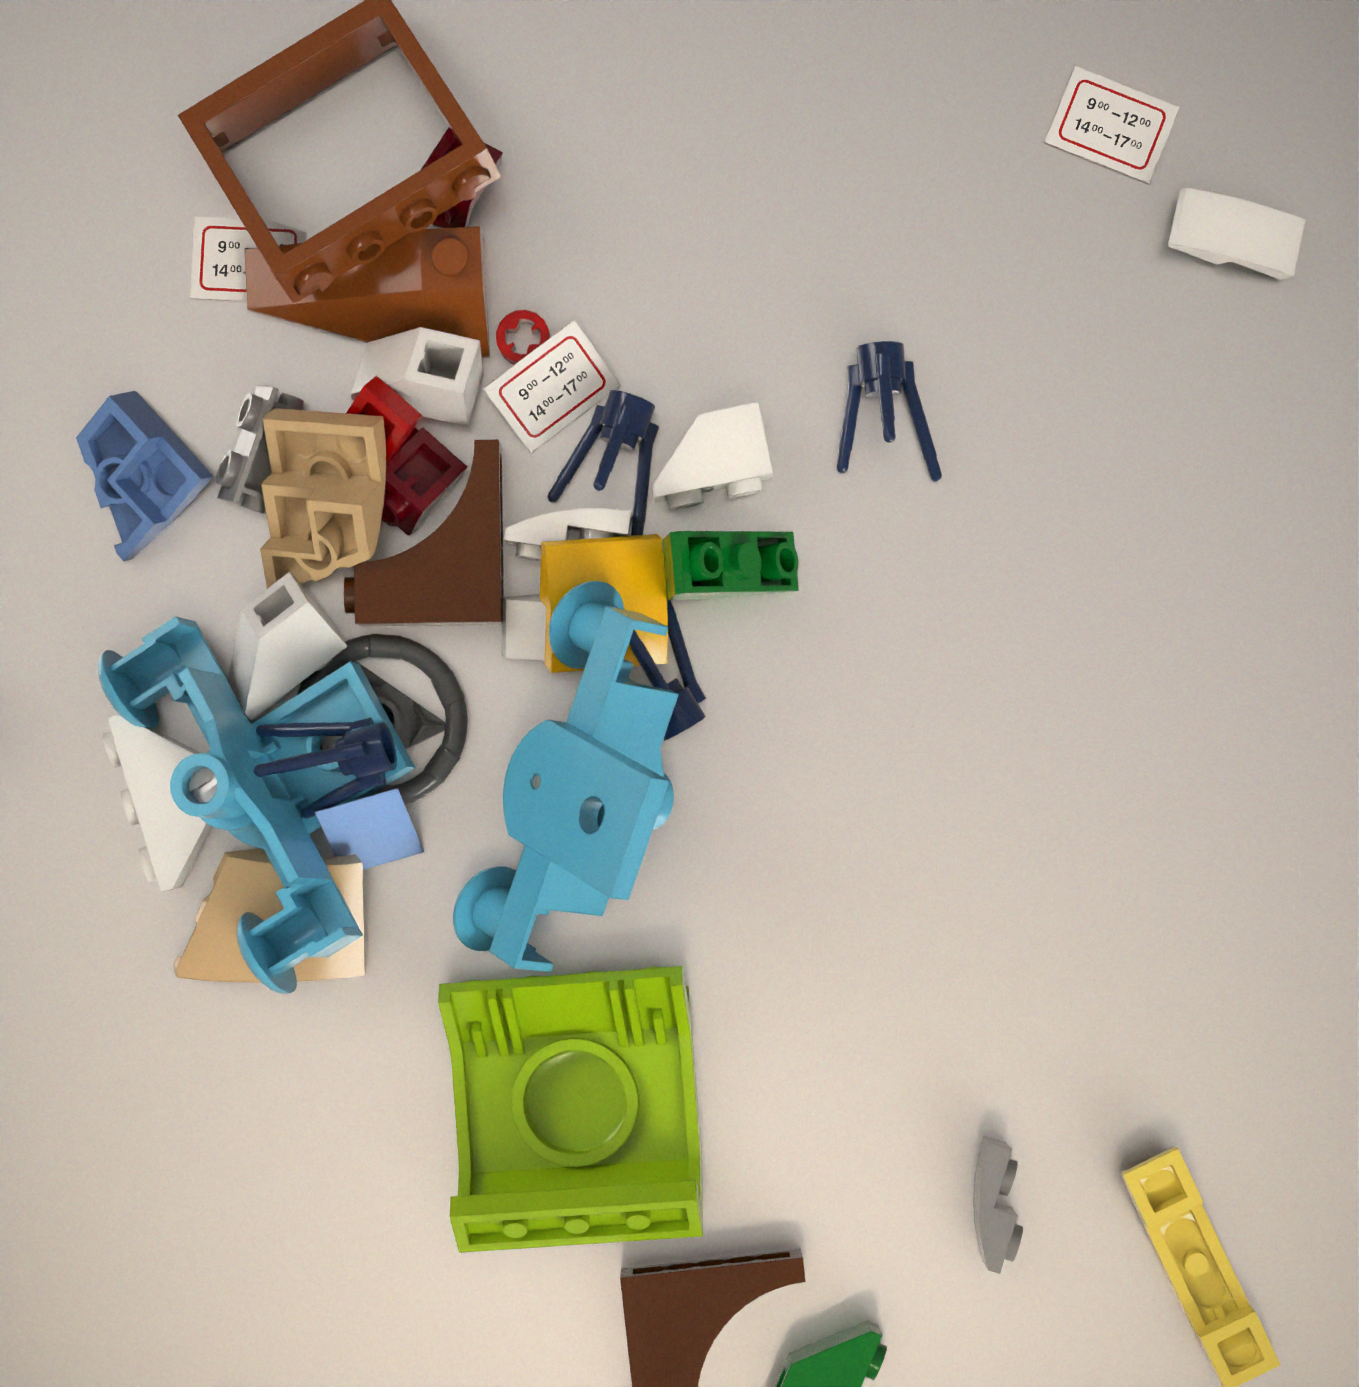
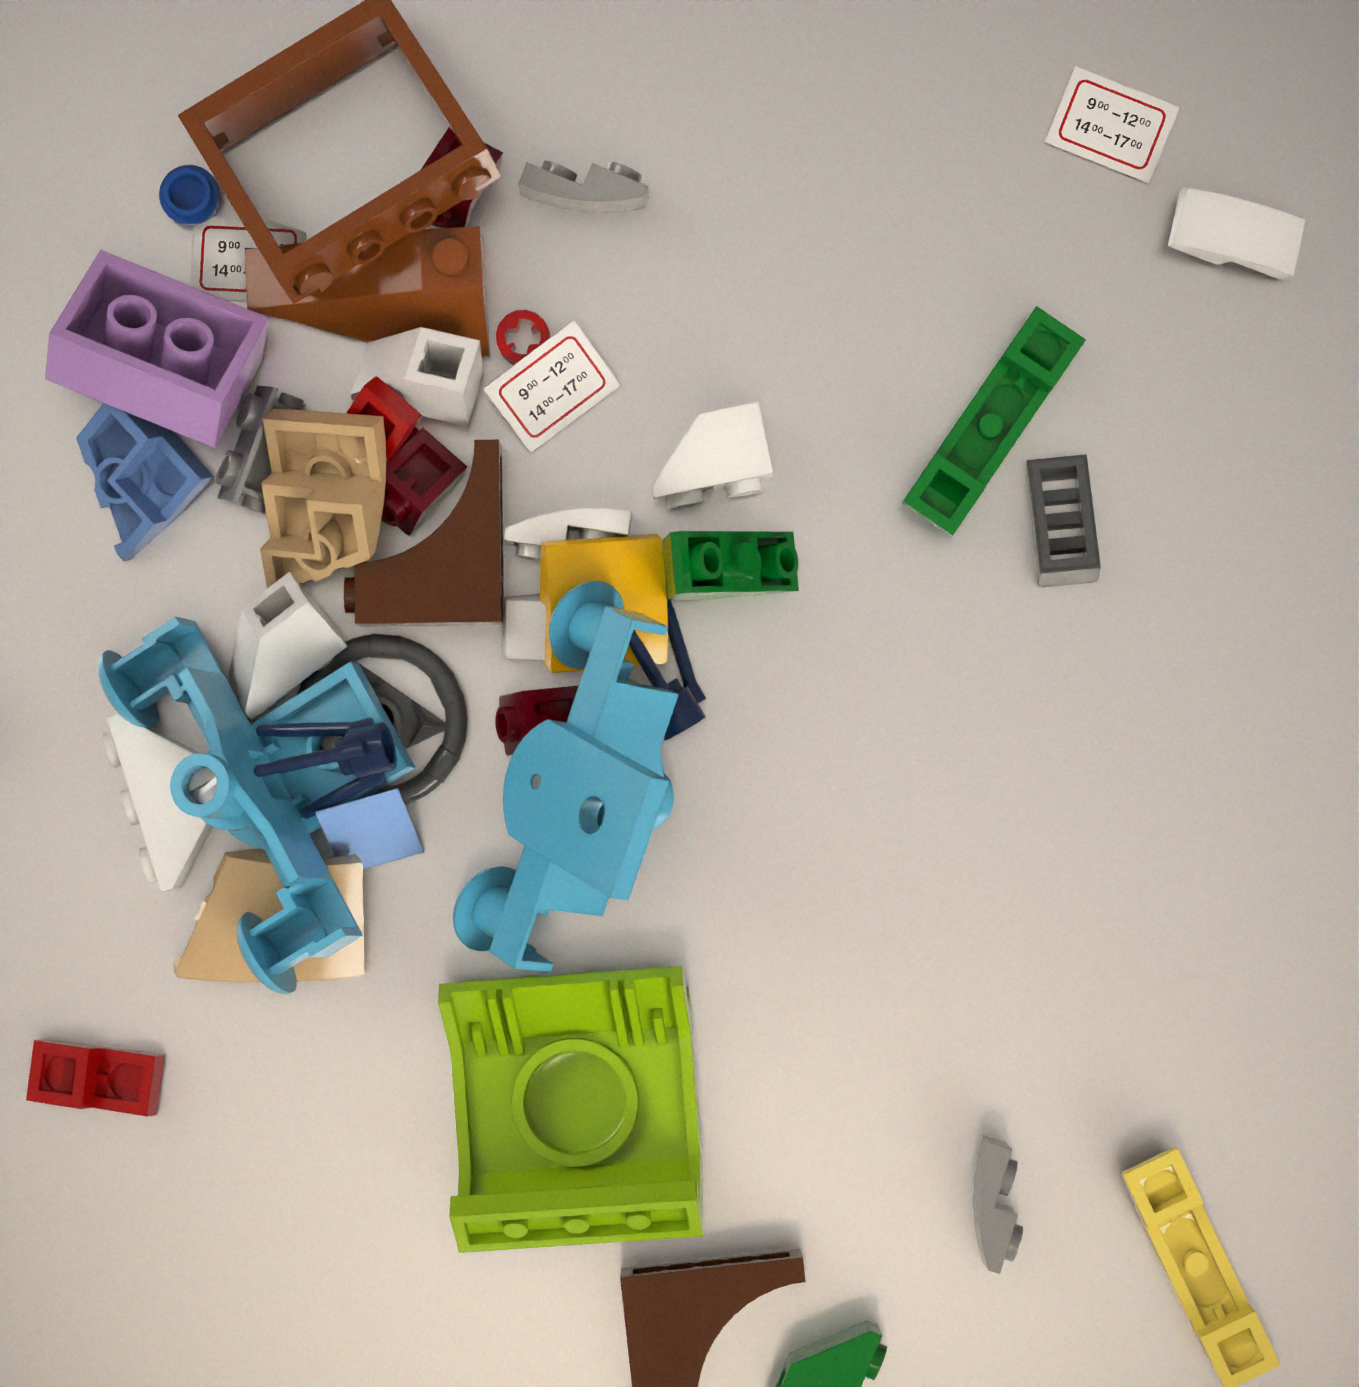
dark blue plant [547,390,659,536] -> none
dark blue plant [836,341,942,482] -> none
none -> red slope [26,1040,165,1117]
none -> lavender brick [45,250,269,448]
none -> blue plate [159,165,220,226]
none -> dark red bracket [495,685,579,756]
none -> light grey slope [518,161,649,213]
none -> green slope [902,306,1086,537]
none -> dark grey slope [1026,454,1101,587]

